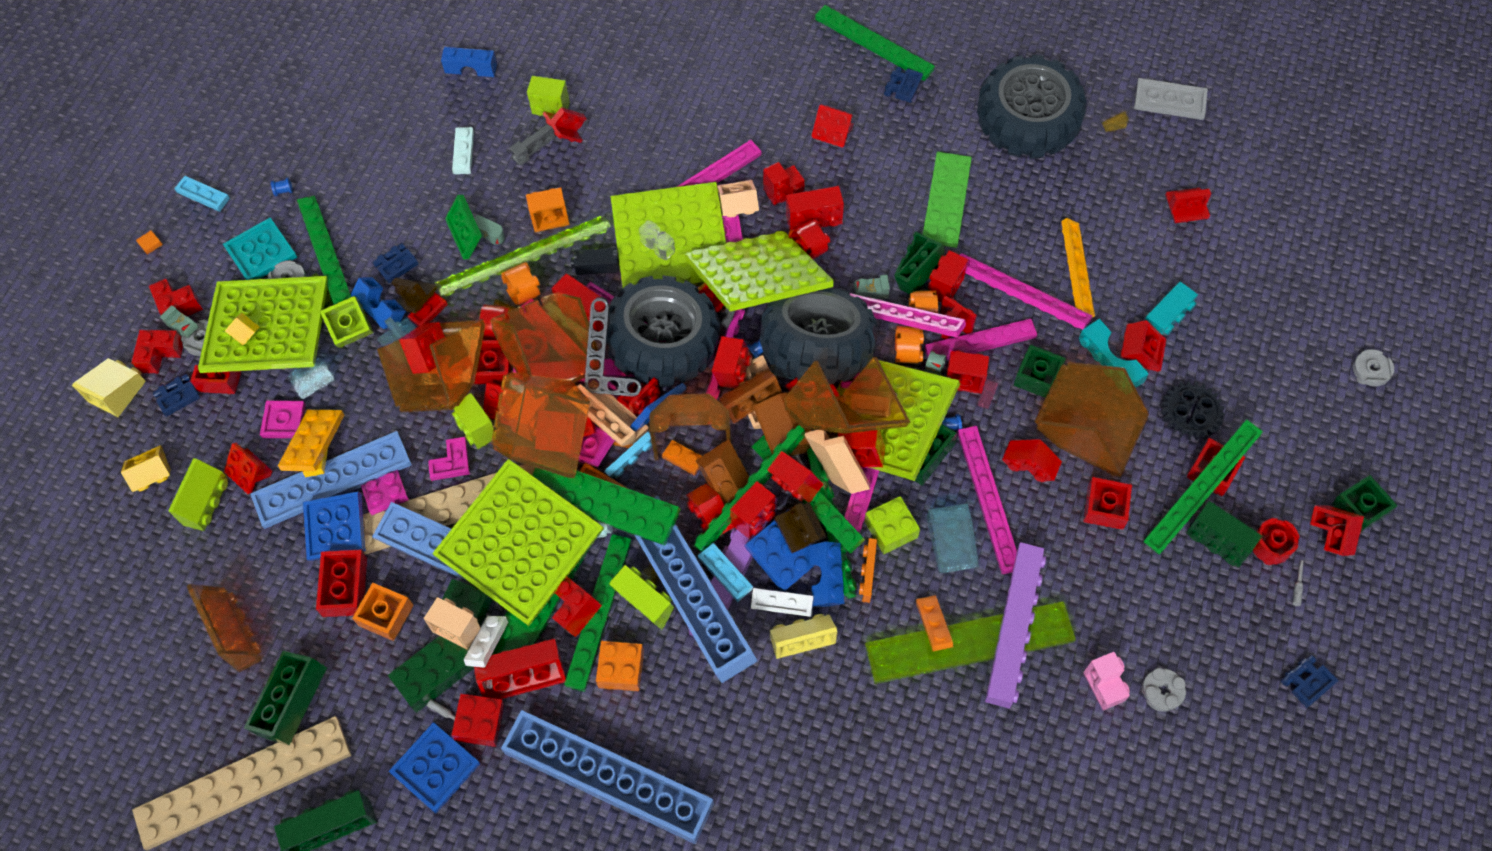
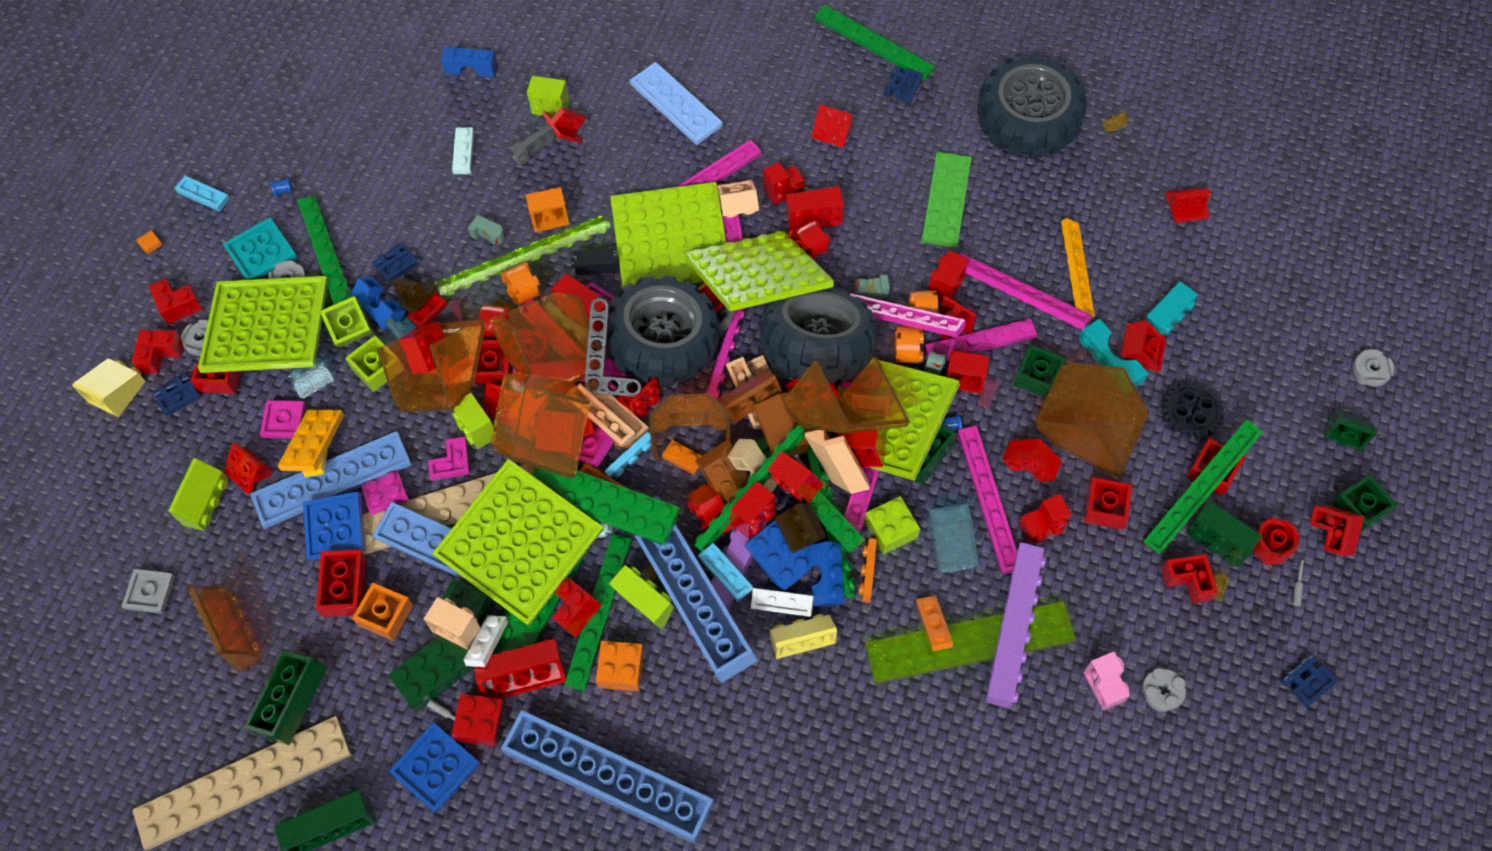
yellow slope [121,445,171,492] -> none
sand green leg [160,305,199,338] -> none
yellow panel [225,312,259,345] -> none
green tile [445,195,482,259] -> none
blue tile [630,383,687,431] -> none
clear brick [638,220,675,260] -> none
red brick [712,336,752,389] -> none
blue bush [747,339,763,358] -> none
dark green wedge [894,231,946,294] -> none
light grey plate [1134,78,1208,120] -> none
none -> light grey plate [121,569,175,614]
none -> lime brick [345,336,403,393]
none -> clear pink piece [448,298,465,326]
none -> light blue plate [630,62,723,145]
none -> tan arch [728,439,777,493]
none -> red brick [1018,494,1072,544]
none -> red brick [1161,554,1218,603]
none -> clear yellow piece [1213,573,1229,602]
none -> dark green slope [1323,410,1377,451]

